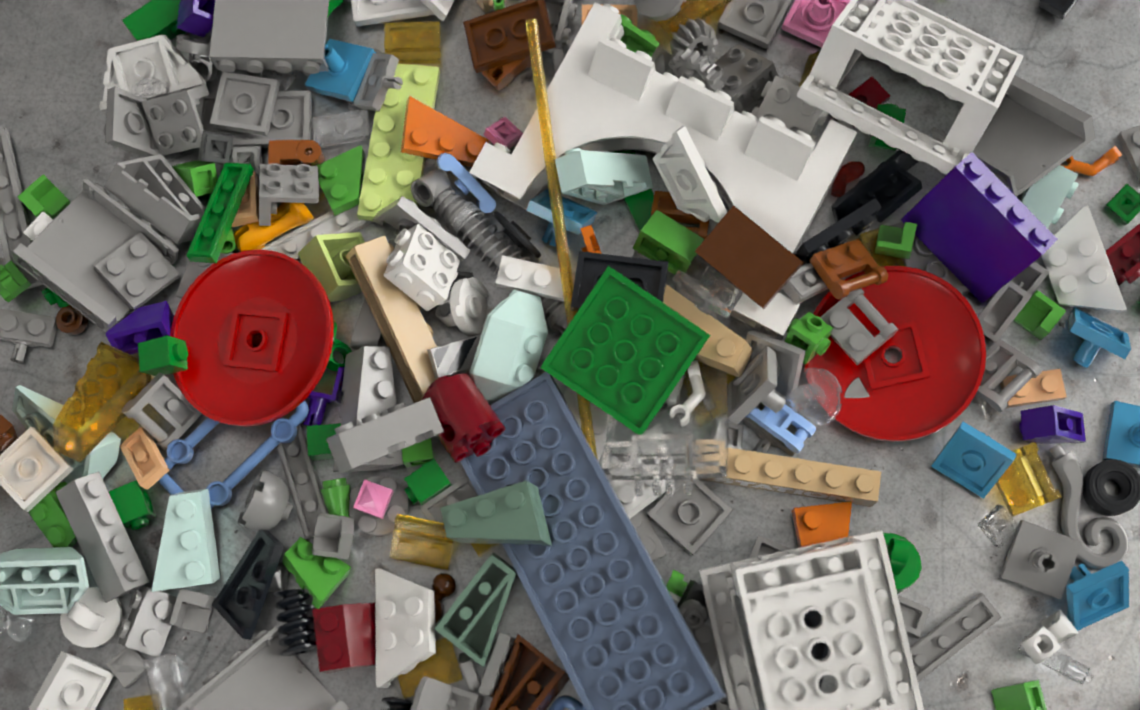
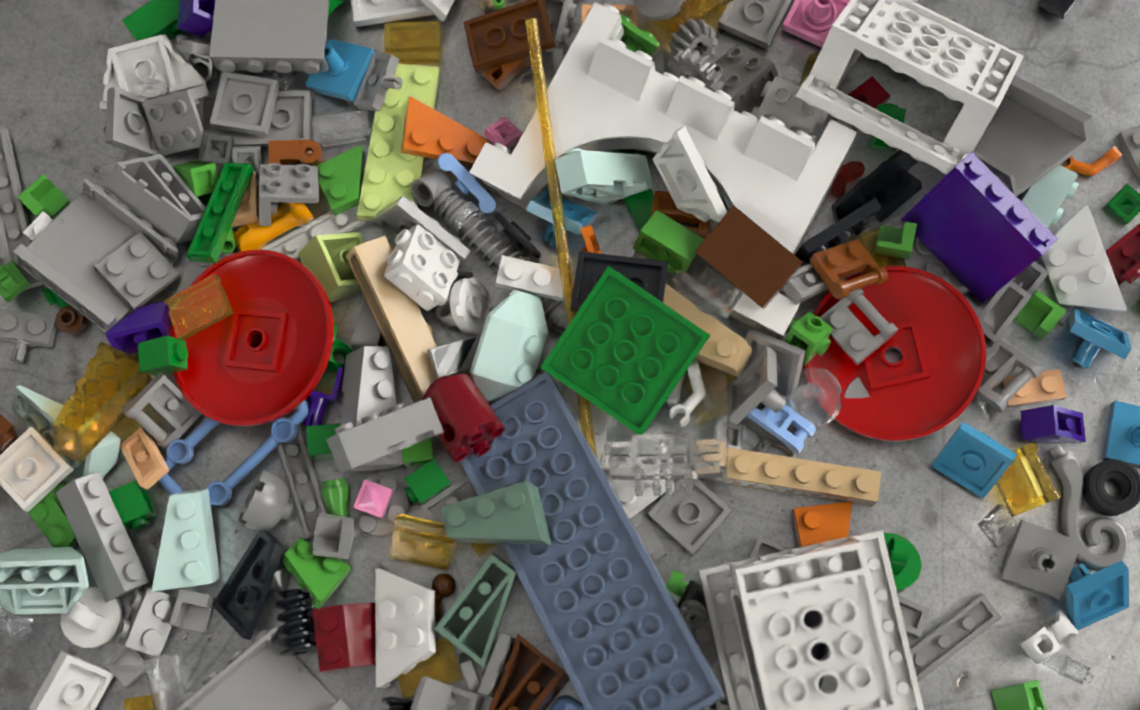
none -> clear yellow plate [165,274,233,340]

